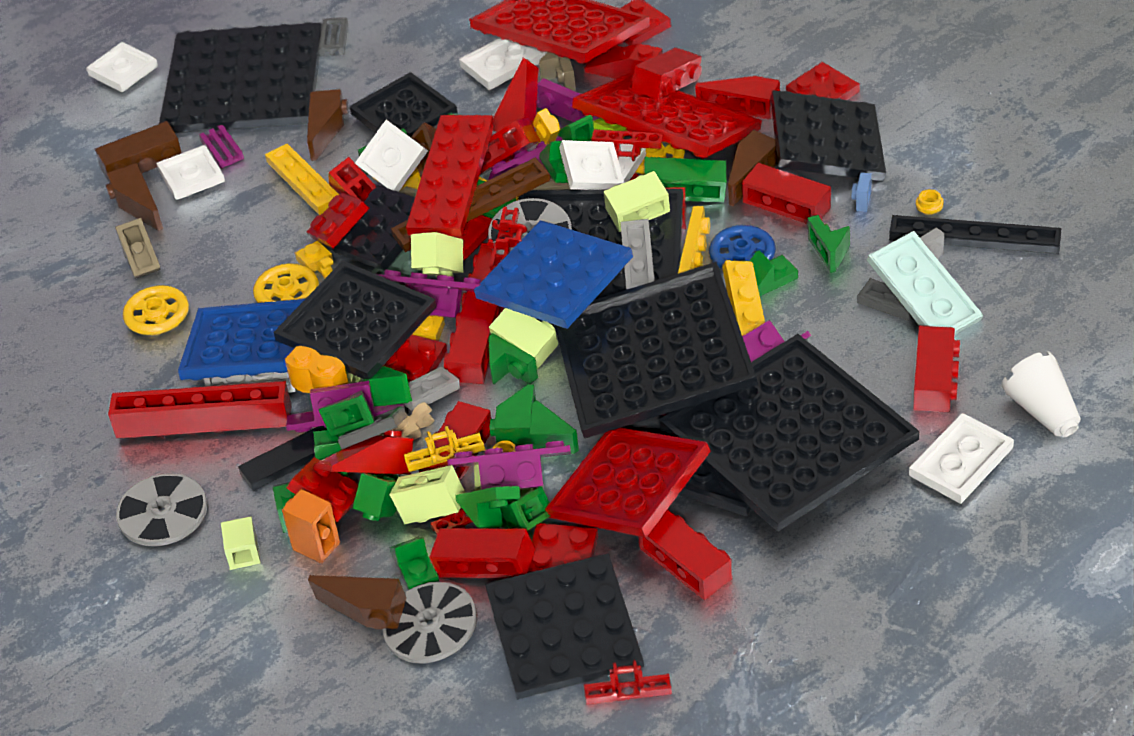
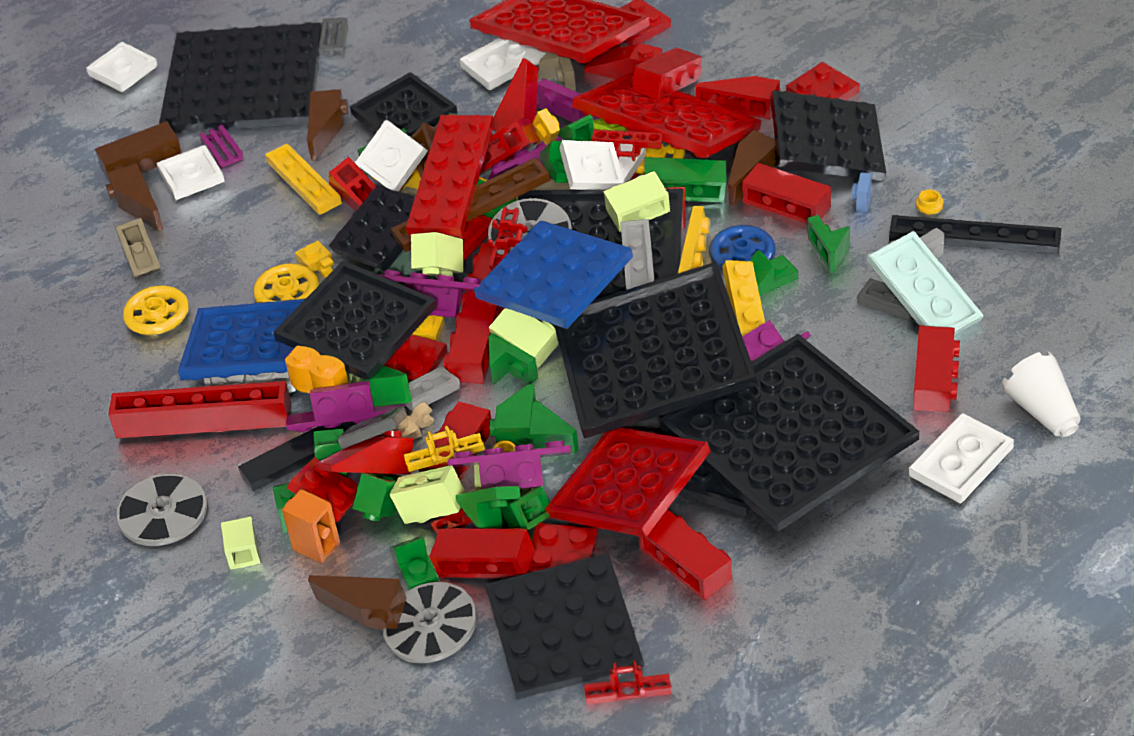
red plate [306,193,369,248] -> none
green slope [318,390,374,437] -> none

